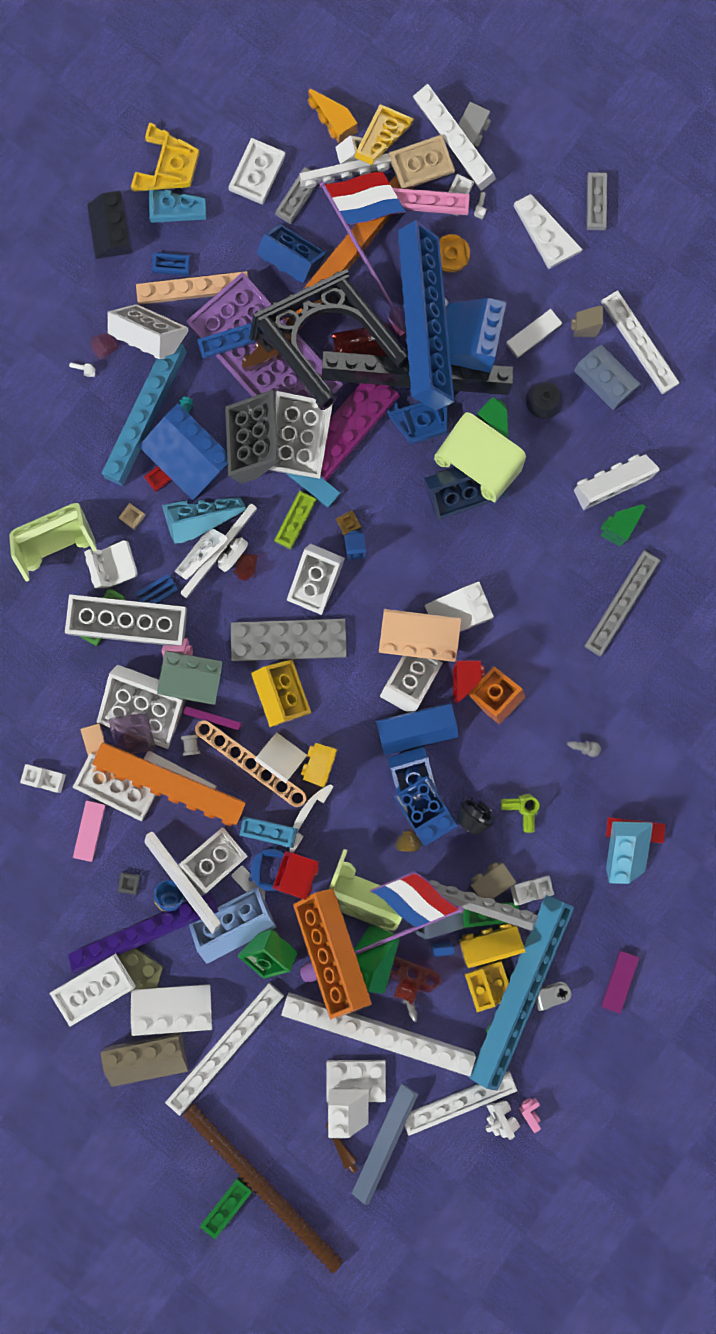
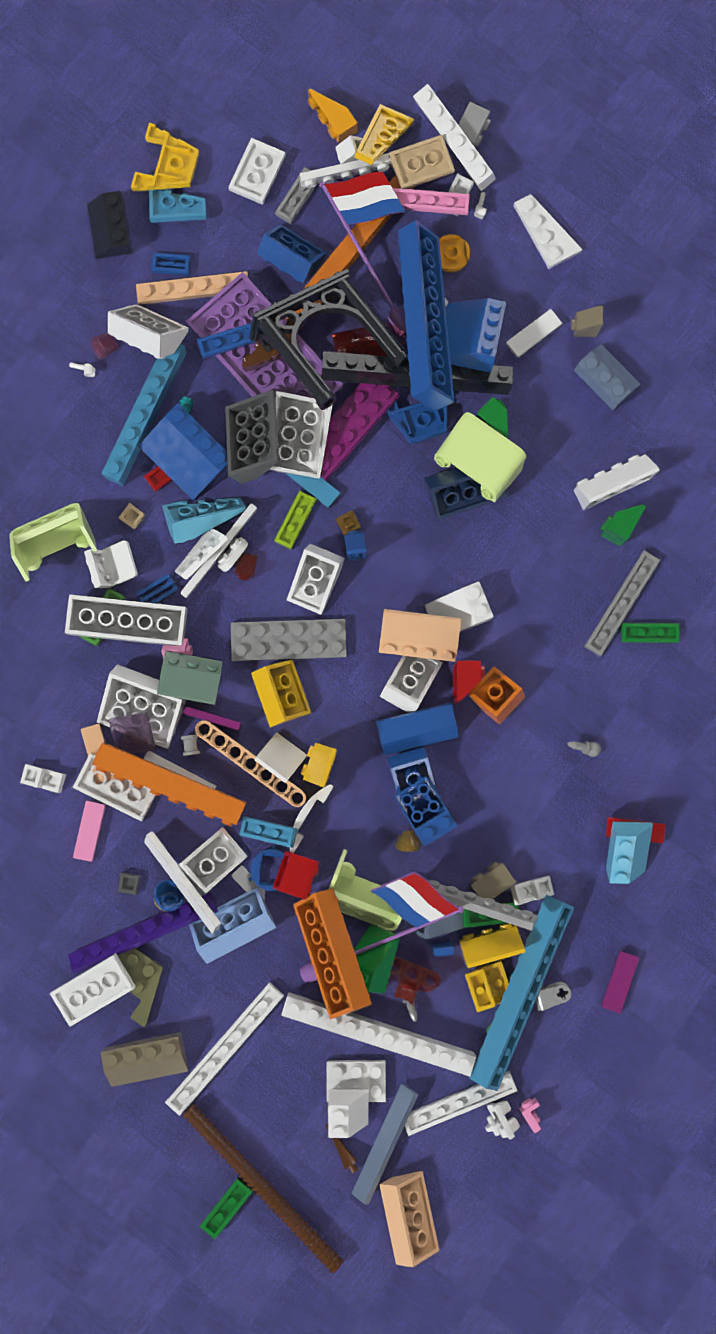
white slope [131,984,212,1036] -> none
green slope [238,929,298,979] -> none
black cone [457,797,496,835] -> none
lime axle [500,794,540,833] -> none
black cone [526,382,563,419] -> none
light grey plate [586,173,607,230] -> none
white tile [601,290,679,395] -> none
none -> light nougat slope [379,1171,439,1267]
none -> green tile [621,623,680,643]

